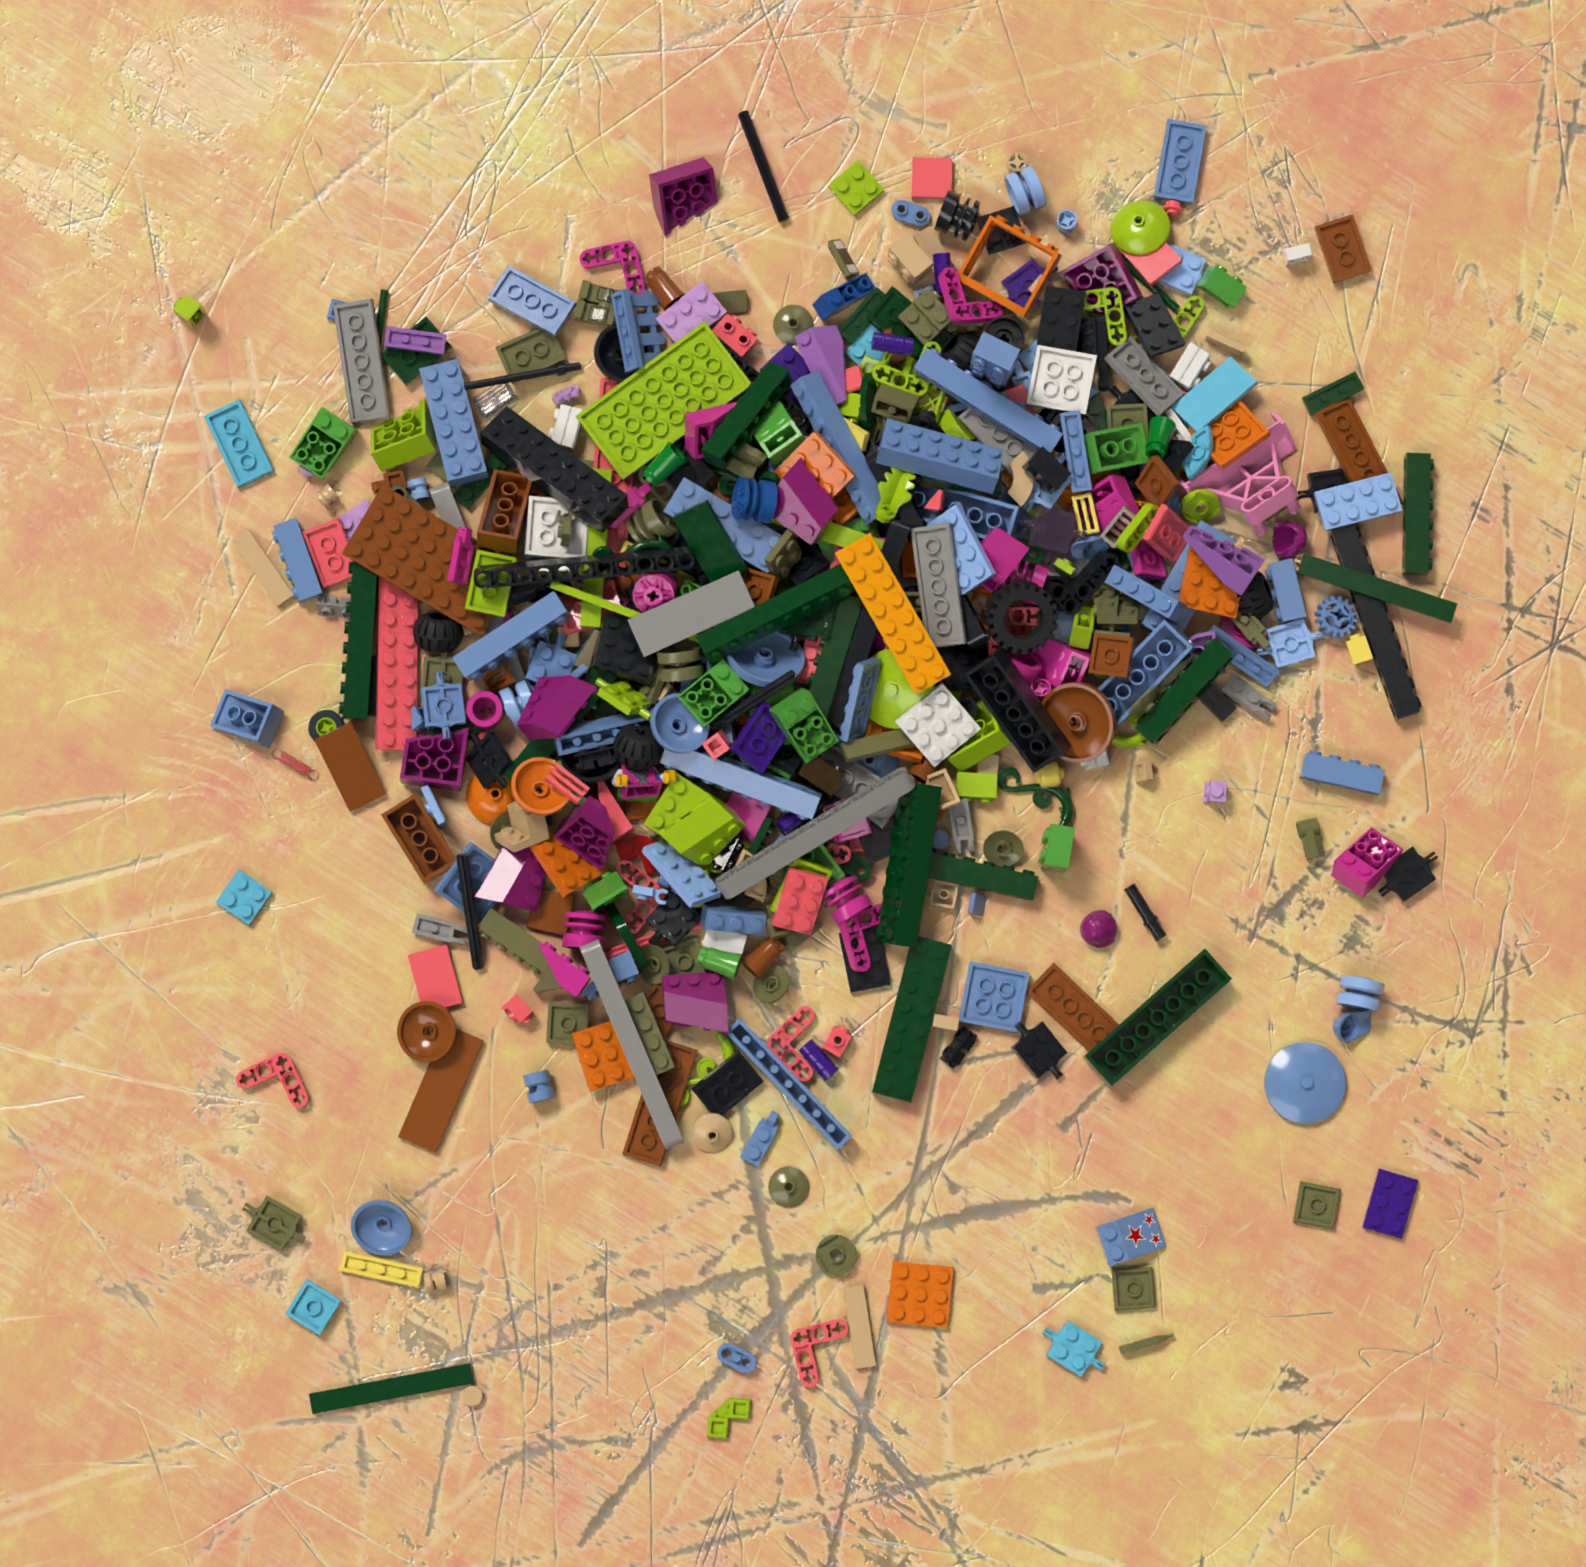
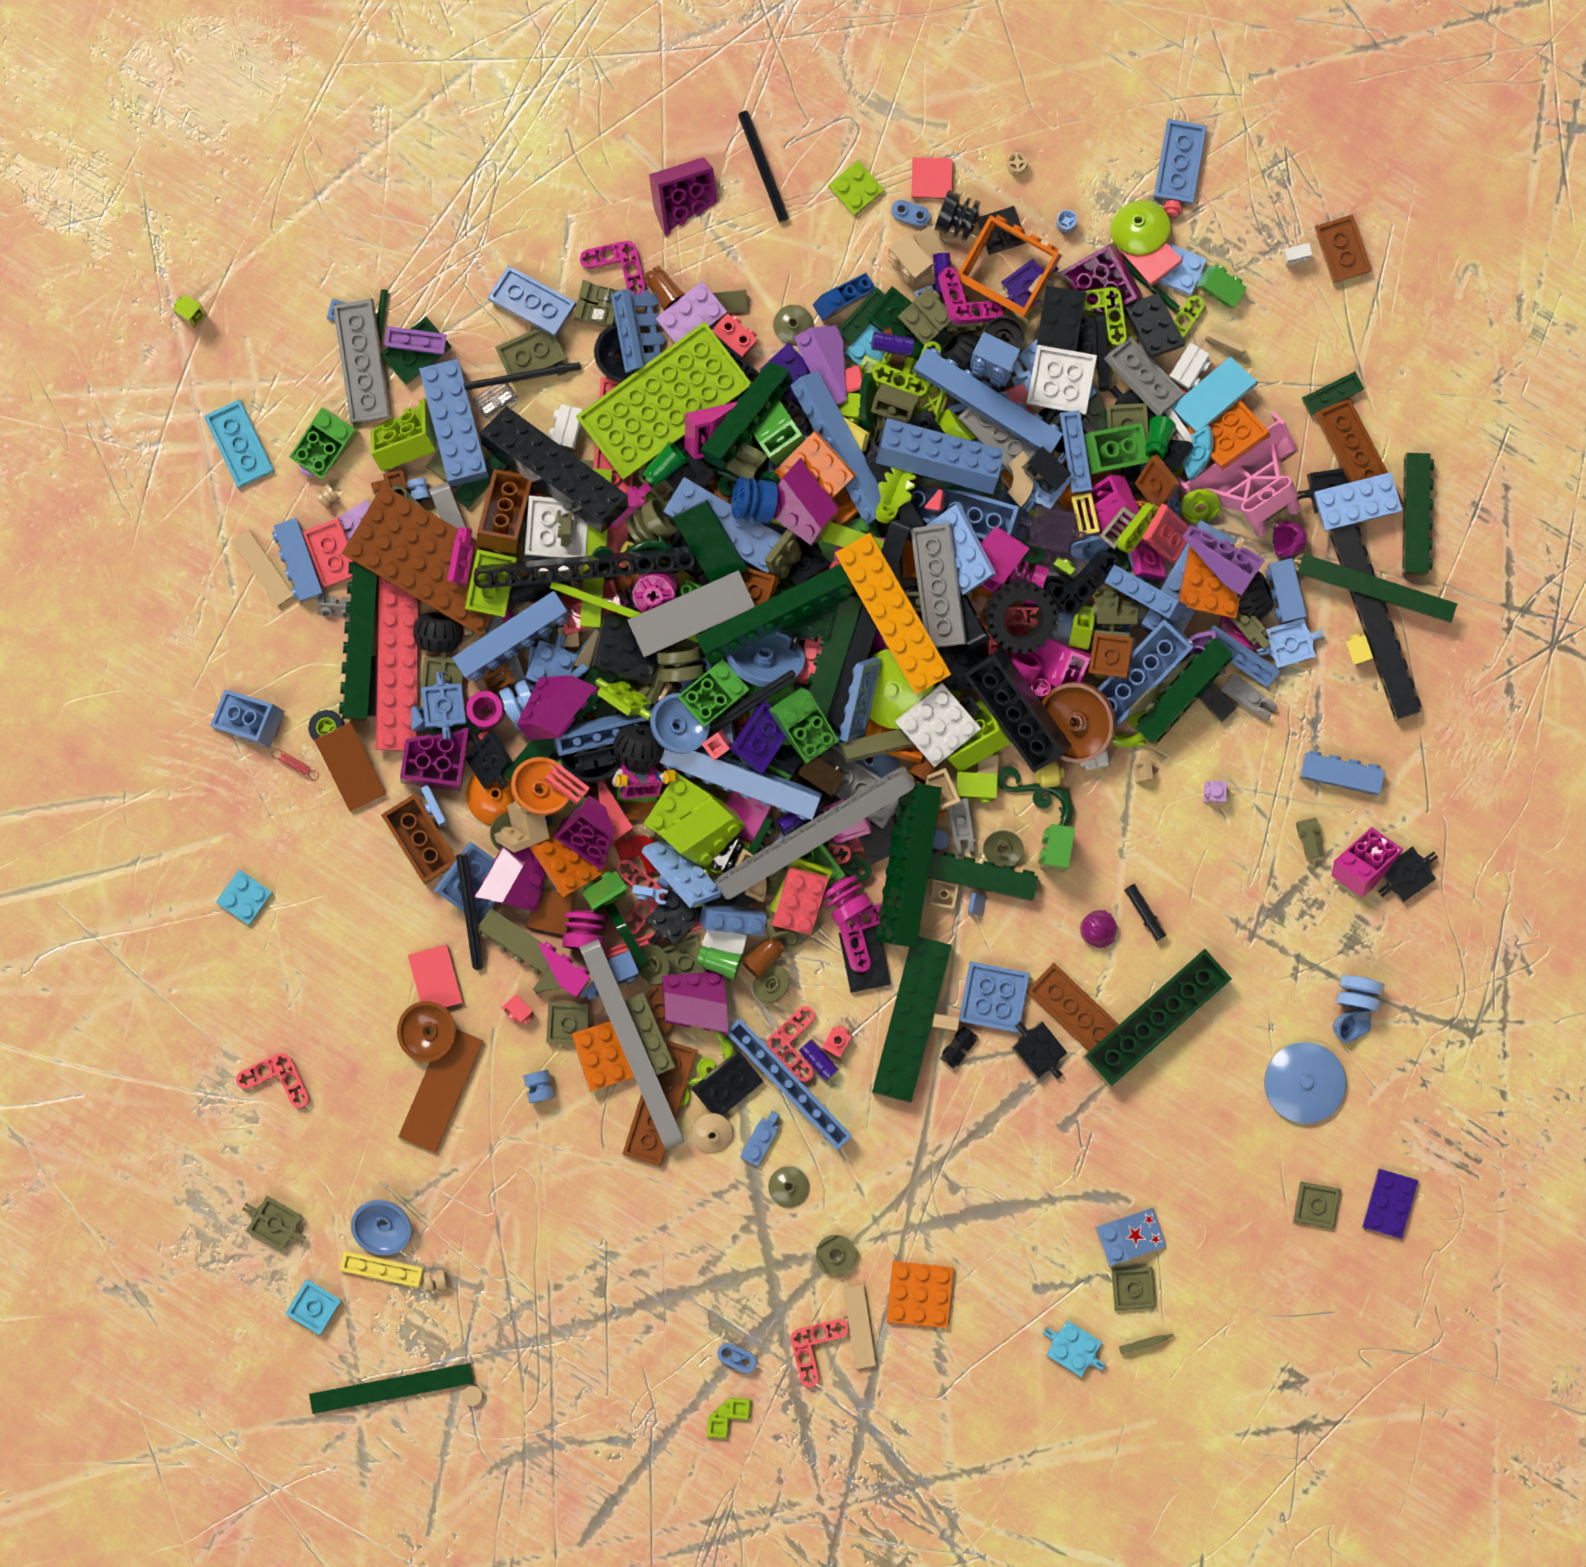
light grey hinge [412,913,468,946] -> none
lavender piece [552,385,581,405] -> none
slope [828,239,859,280] -> none
light blue wheel [1004,165,1047,217] -> none
medium blue gear [1314,595,1358,639] -> none

